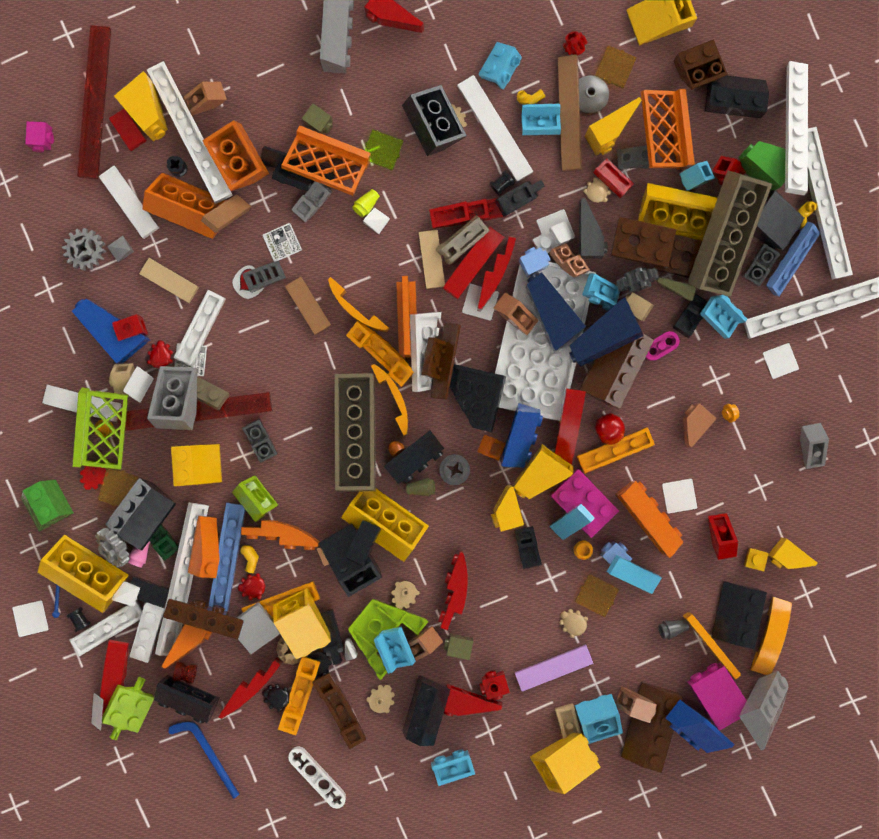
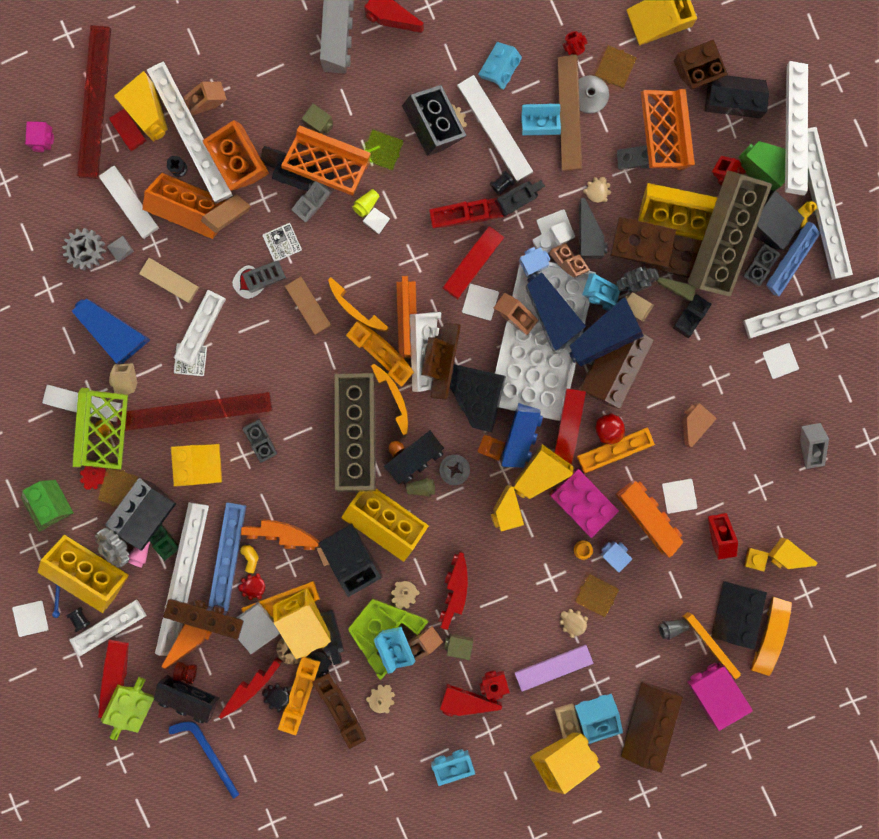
white sticker [91,693,103,731] -> none
red bracket [112,314,148,341] -> none
white slope [112,581,140,606] -> none
white sticker [123,366,154,403] -> none
white plate [130,603,165,663] -> none
black slope [131,576,169,608] -> none
red piece [147,340,173,368] -> none
light grey slope [147,366,197,430] -> none
orange slope [188,516,220,578] -> none
dark tan hinge [197,377,229,410] -> none
lime slope [232,475,278,522] -> none
white beam [288,746,346,809] -> none
white slope [345,638,358,661] -> none
black slope [346,520,381,566] -> none
black slope [402,676,451,746] -> none
tan tile [419,230,445,290] -> none
dark tan plate [436,215,490,265] -> none
red slope [477,237,516,312] -> none
black slope [514,526,542,570] -> none
yellow arm [517,89,545,105] -> none
medium azure tile [550,504,594,540] -> none
yellow slope [584,97,642,156] -> none
red tile [593,158,634,198] -> none
medium azure tile [607,555,662,594] -> none
nougat slope [615,686,657,723] -> none
dark pink plate [645,331,680,361] -> none
blue slope [666,700,735,753] -> none
medium azure brick [680,161,715,191] -> none
medium azure bracket [700,295,747,339] -> none
light orange plate [722,404,739,423] -> none
light grey slope [739,671,789,750] -> none

